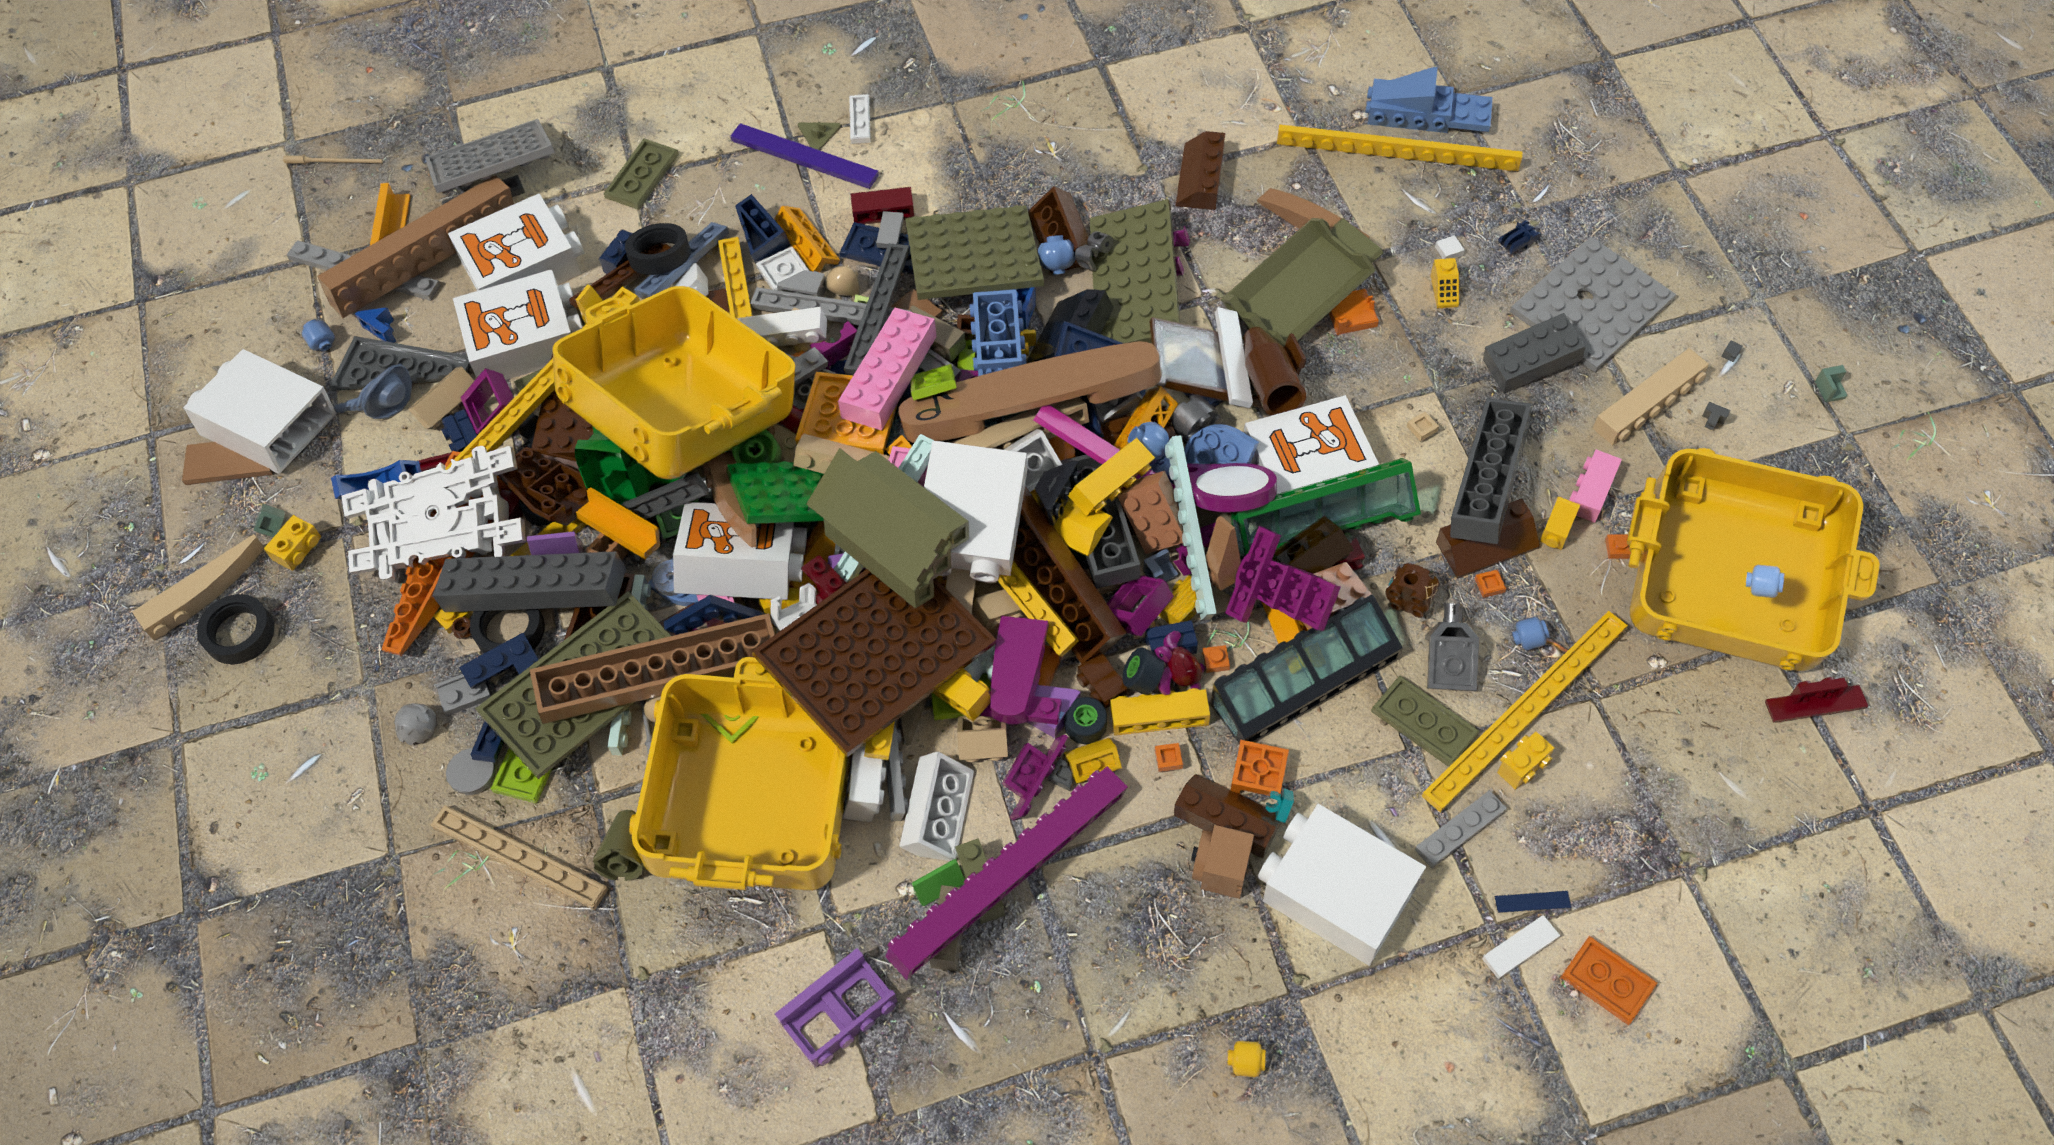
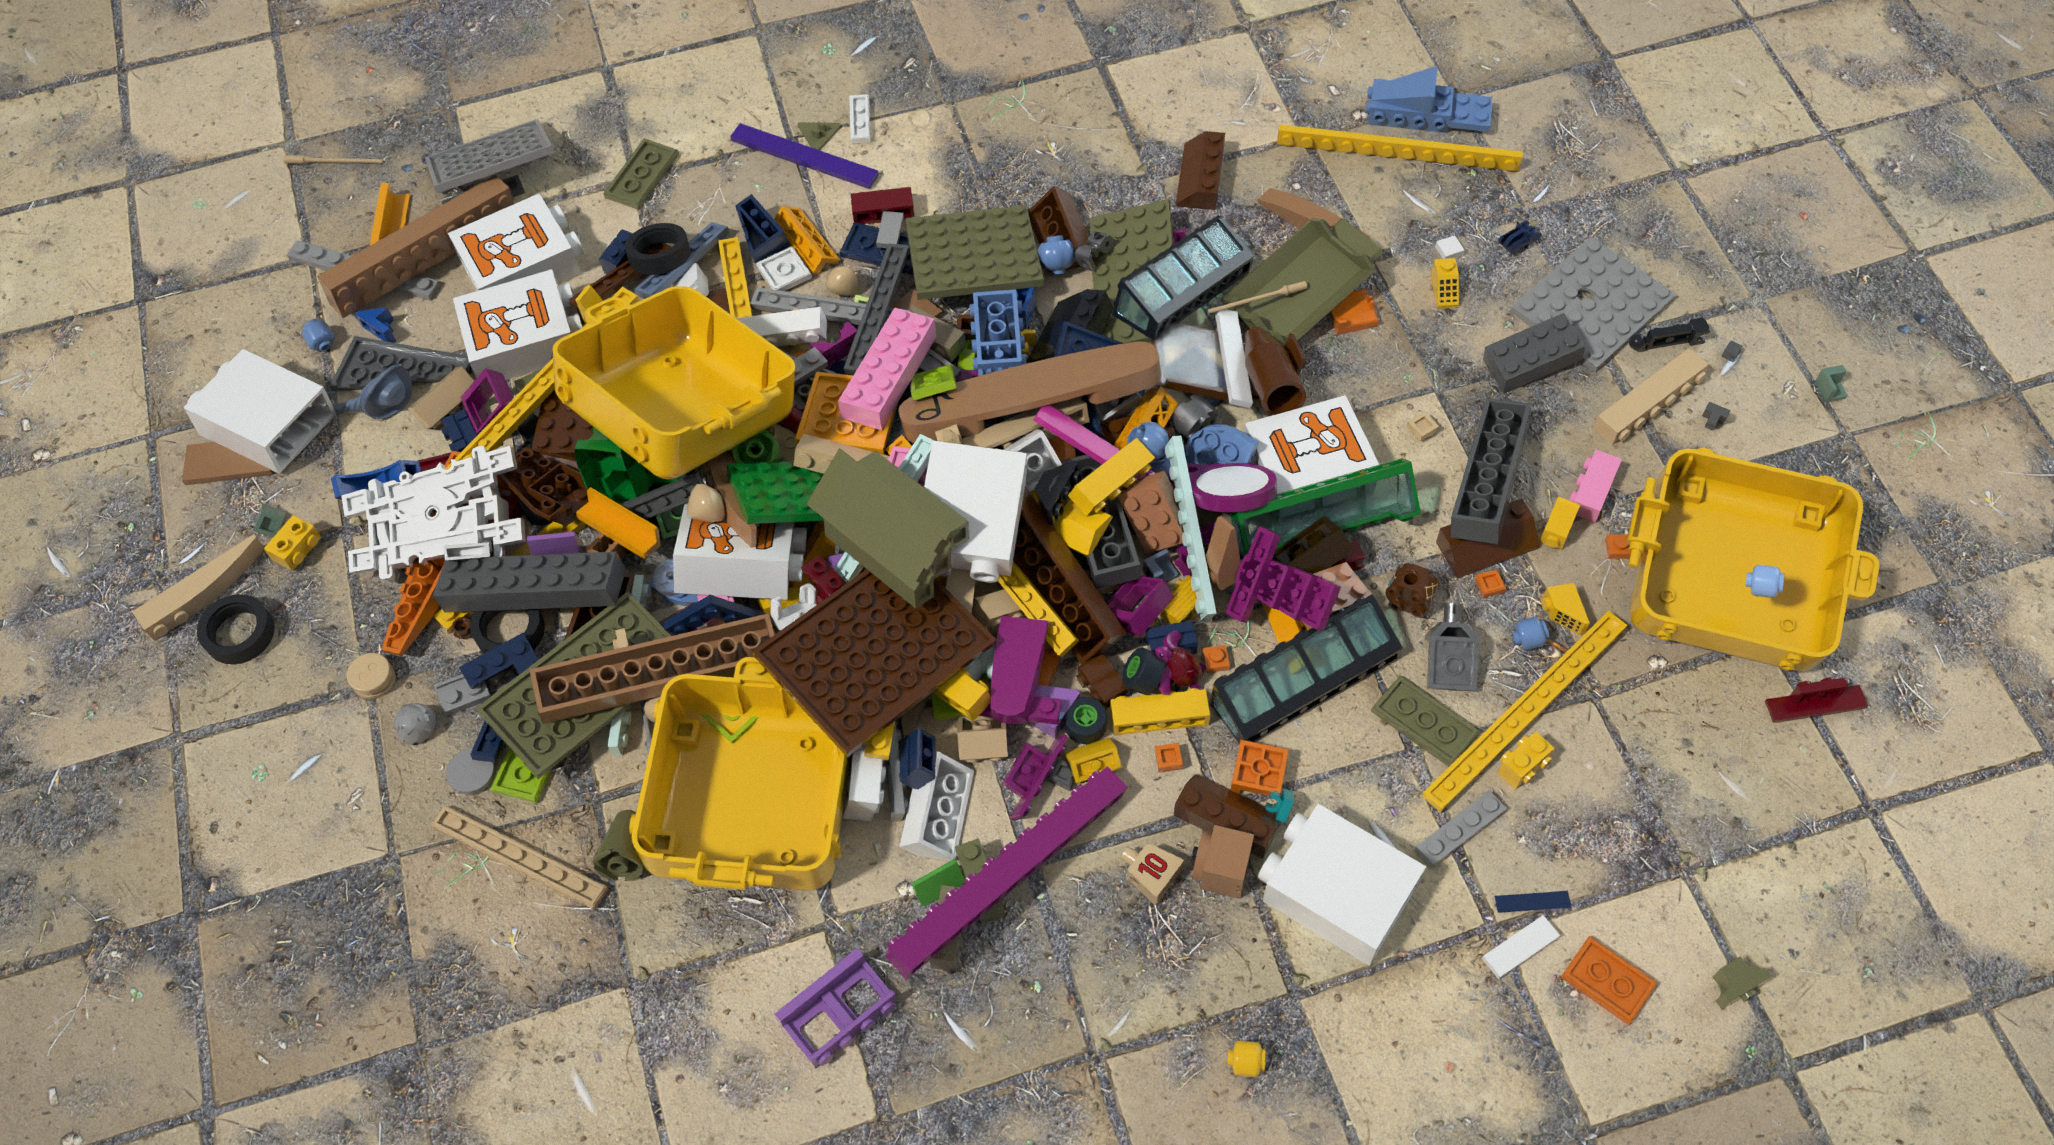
light grey slope [777,270,827,297] -> none
none -> tan head [346,653,396,699]
none -> white piece [444,542,490,560]
none -> tan plate [612,628,629,649]
none -> tan piece [687,484,725,522]
none -> dark blue brick [899,729,936,789]
none -> tan piece [935,424,963,444]
none -> window [1112,215,1254,341]
none -> tan torso [1121,844,1184,906]
none -> tan piece [1207,281,1307,314]
none -> yellow slope [1541,583,1590,635]
none -> black plate [1629,318,1710,350]
none -> olive brick [1713,956,1772,1010]

